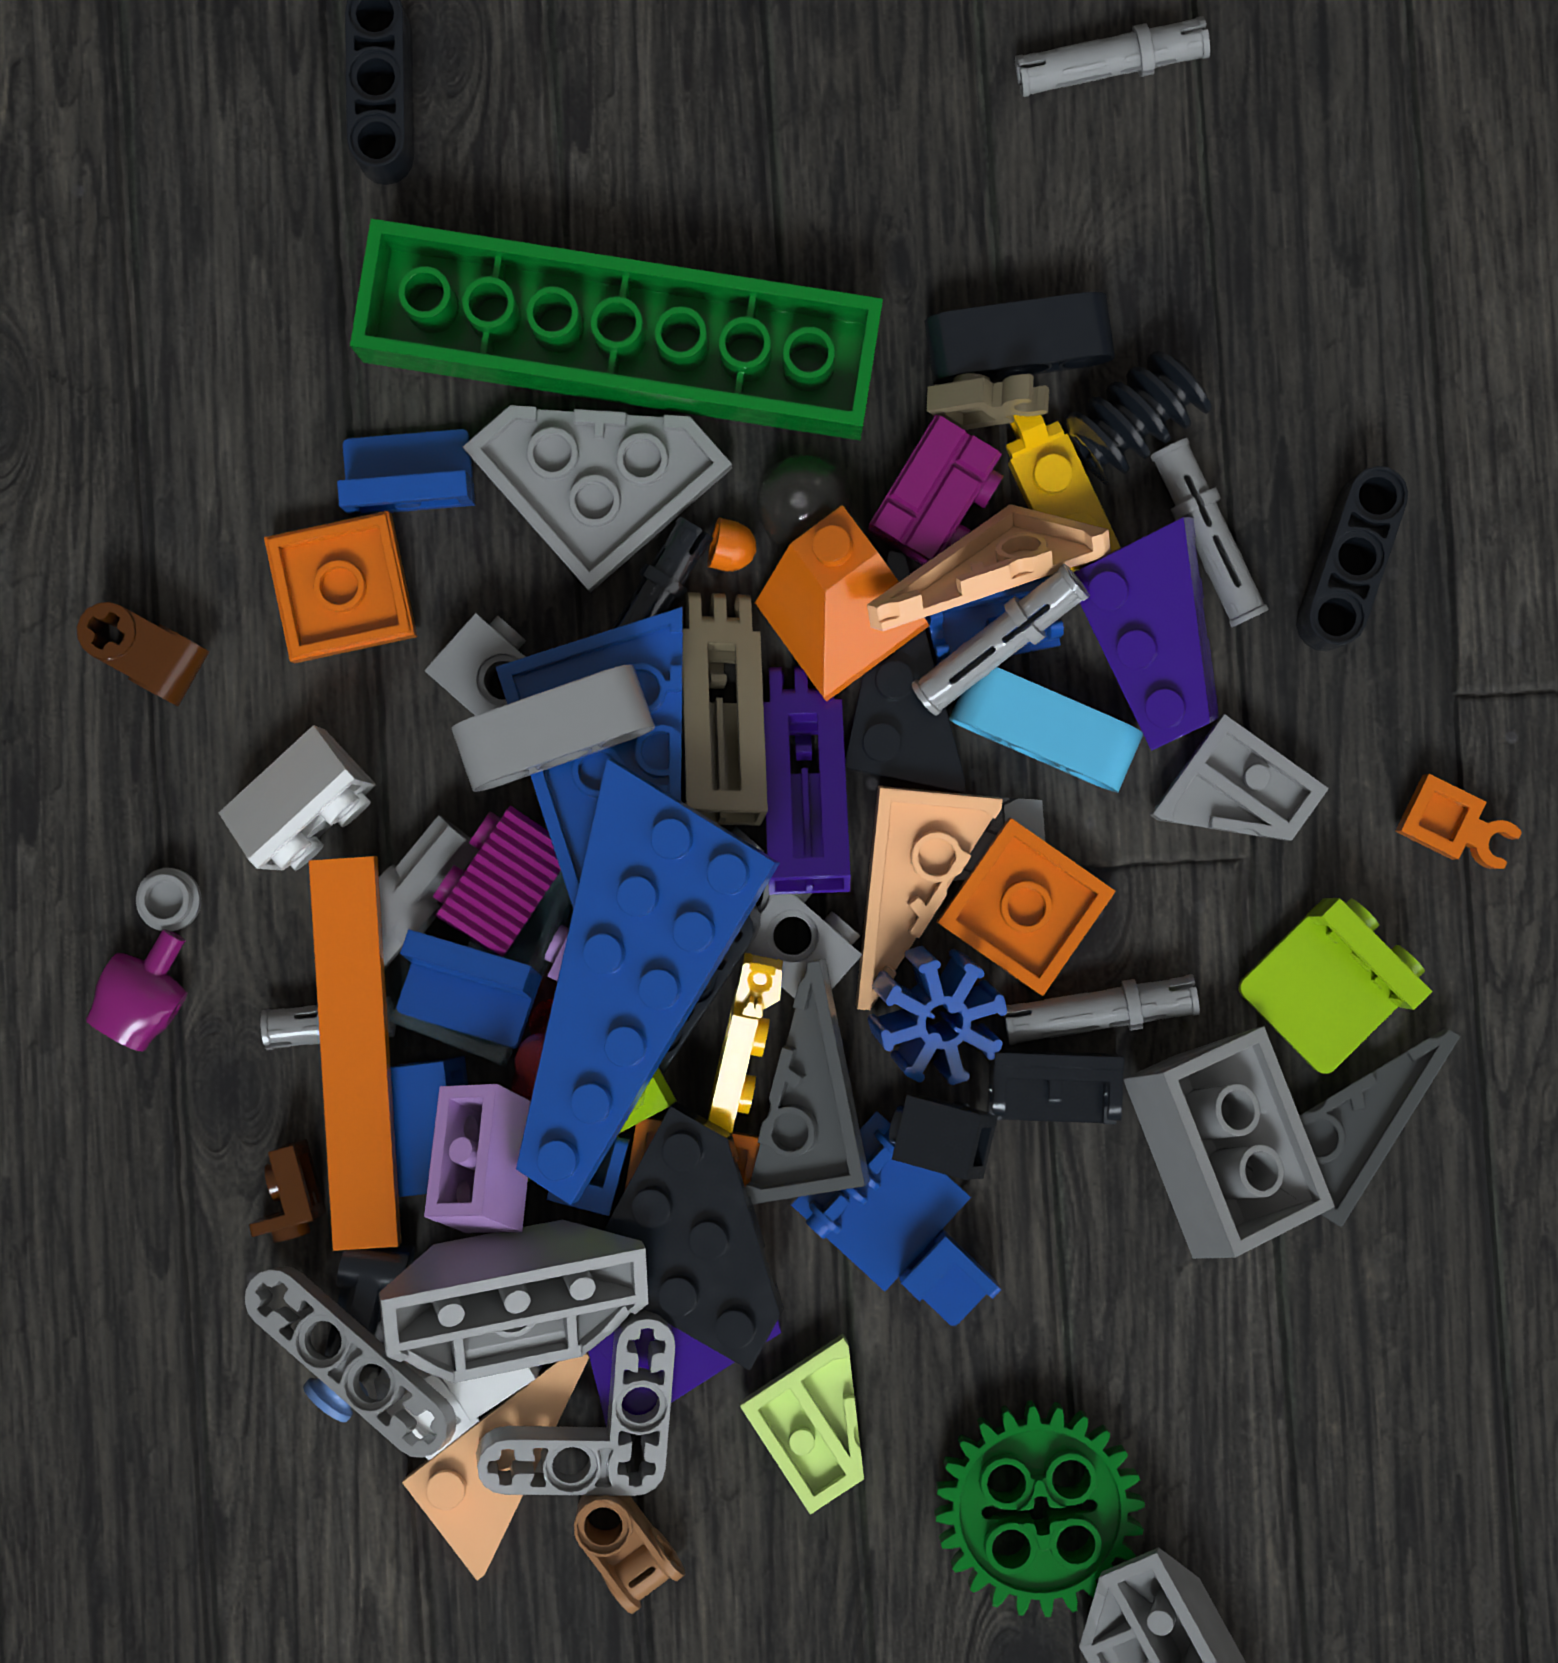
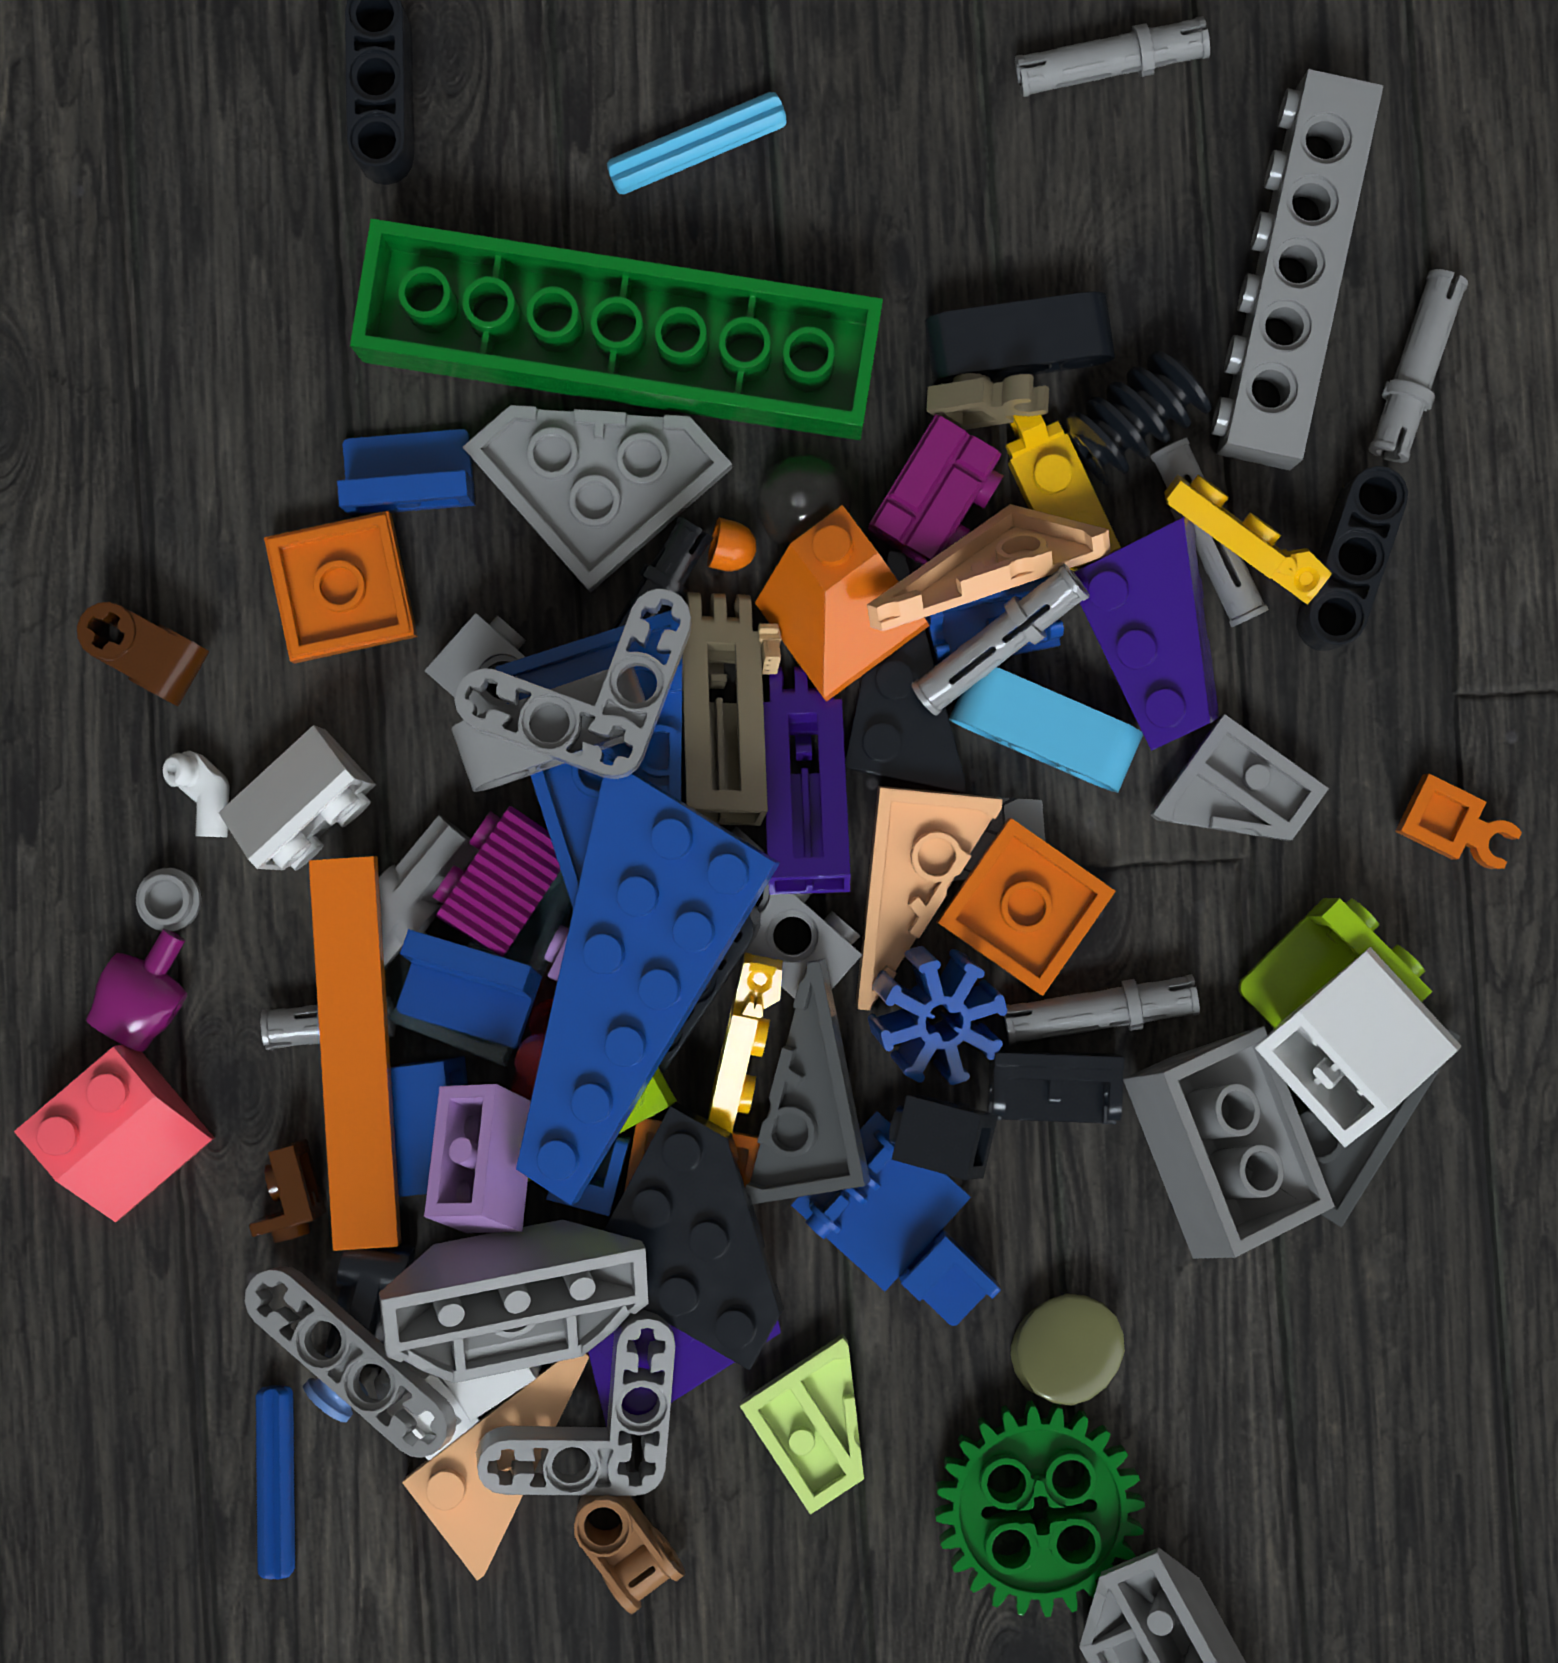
none -> coral slope [14,1045,215,1222]
none -> white arm [163,751,230,837]
none -> blue axle [256,1385,295,1579]
none -> light grey beam [454,589,692,779]
none -> medium azure axle [607,92,786,195]
none -> tan piece [758,624,782,674]
none -> olive piece [1011,1294,1125,1406]
none -> yellow hinge [1164,474,1332,605]
none -> light grey brick [1211,69,1384,471]
none -> white slope [1255,947,1461,1147]
none -> light grey pin [1368,269,1468,463]

